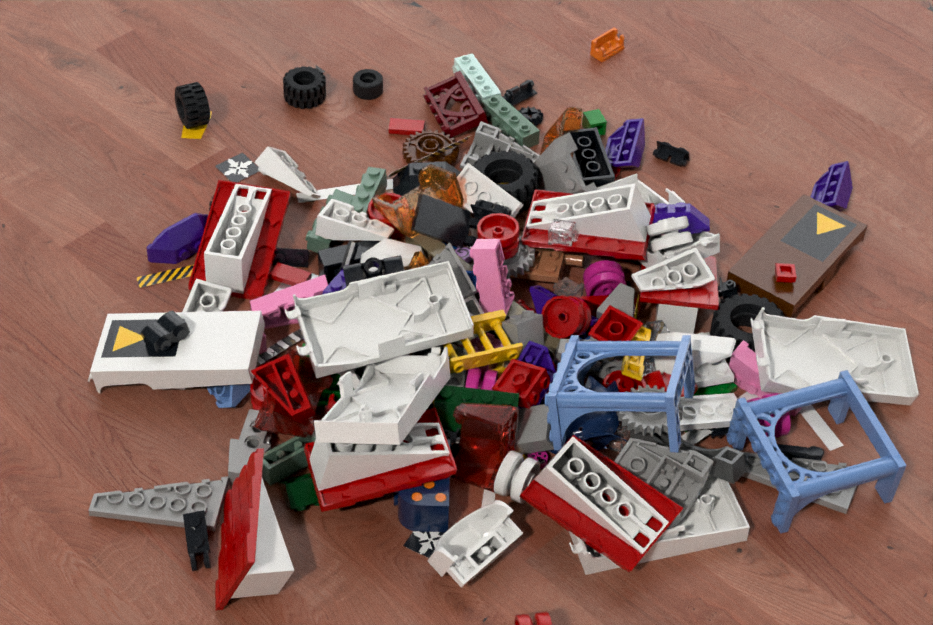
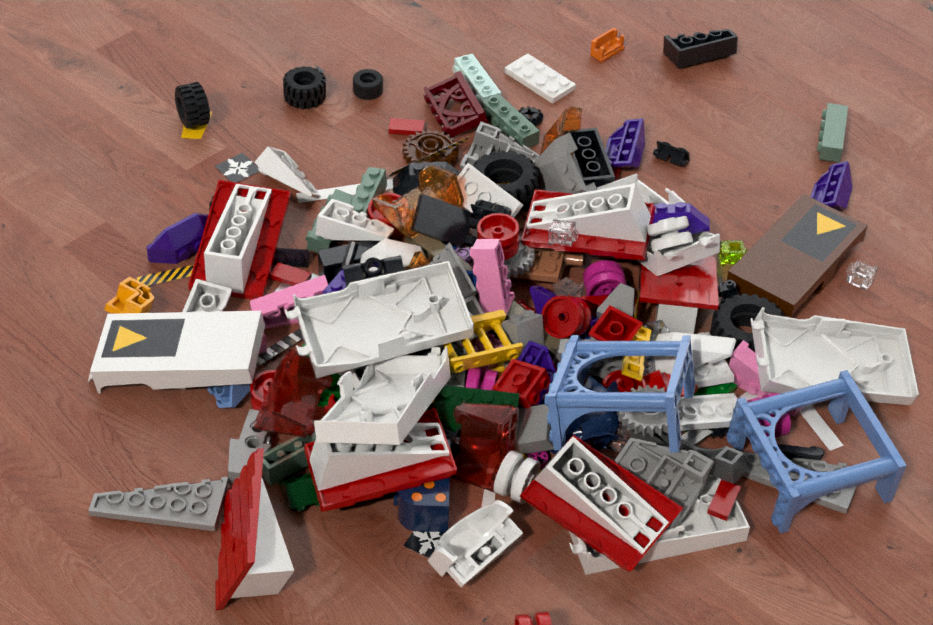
black brick [140,311,190,354] -> none
black hinge [183,510,211,571] -> none
red wedge [251,354,316,423] -> none
black hinge [502,80,537,106] -> none
green brick [582,109,607,136] -> none
white wedge [631,248,715,292] -> none
red plate [774,263,797,283] -> none
none -> light orange brick [104,277,155,314]
none -> white plate [504,53,576,104]
none -> black wedge [663,29,738,68]
none -> red tile [707,479,741,521]
none -> clear neon green brick [718,240,747,267]
none -> sand green brick [817,103,848,163]
none -> clear brick [846,260,878,290]

